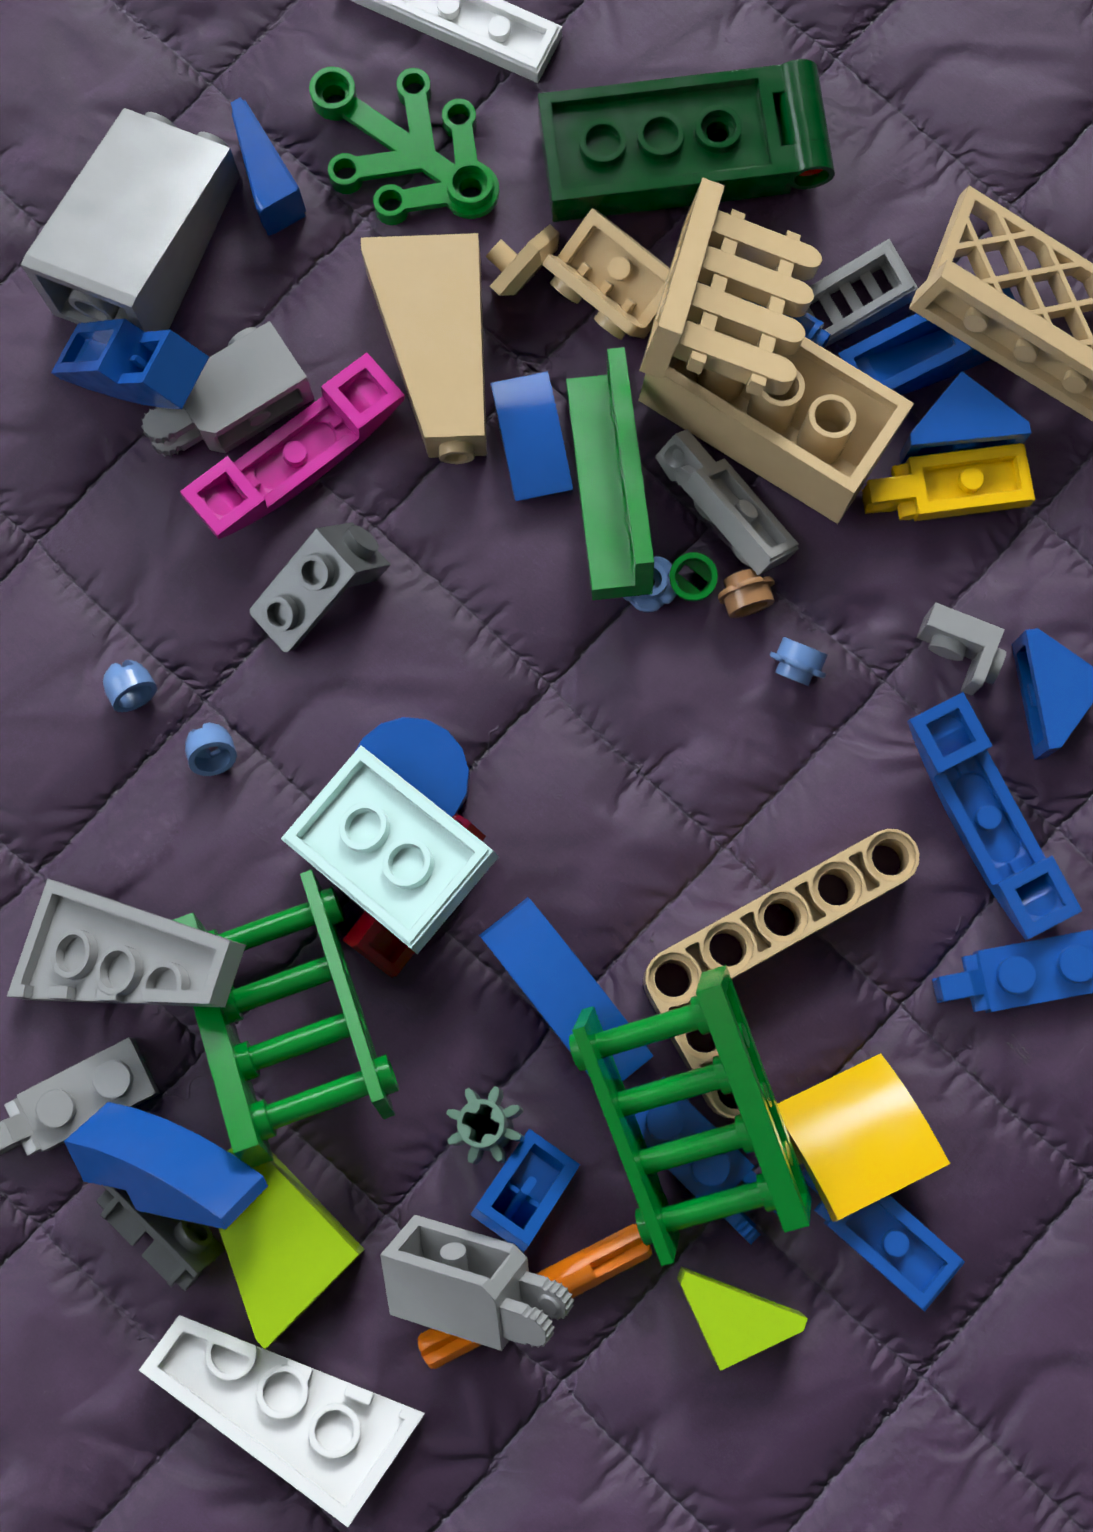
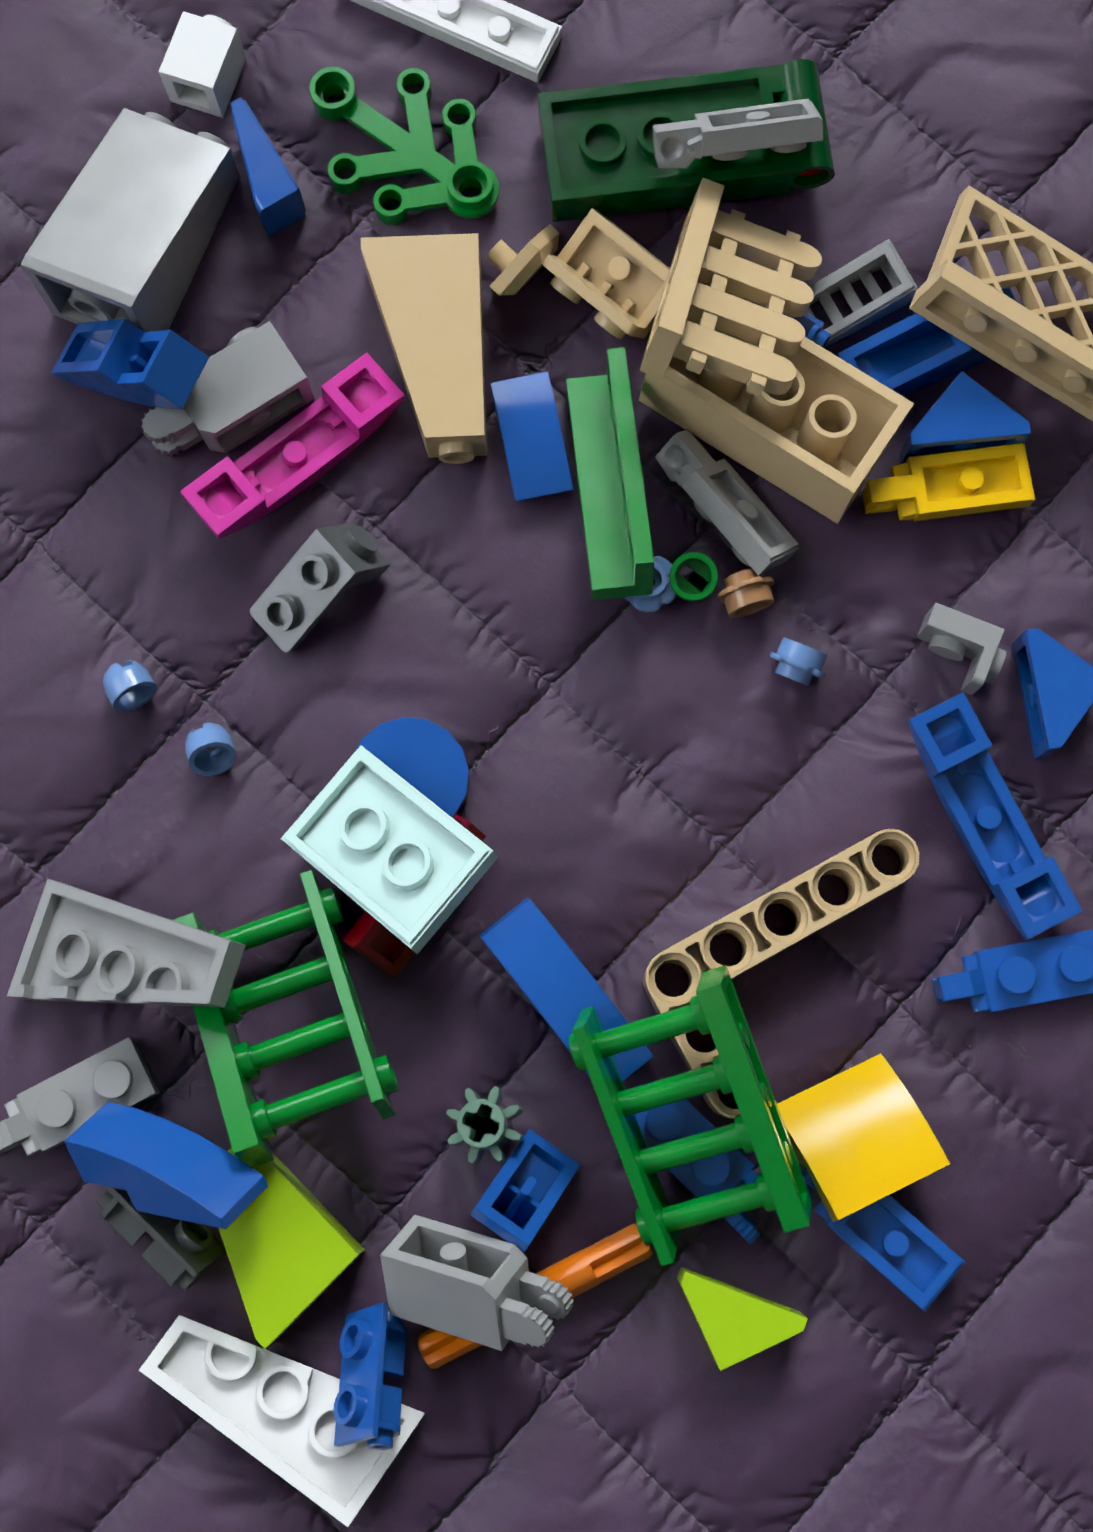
none -> white brick [159,11,246,118]
none -> blue hinge [333,1302,408,1450]
none -> light grey hinge [653,99,823,168]

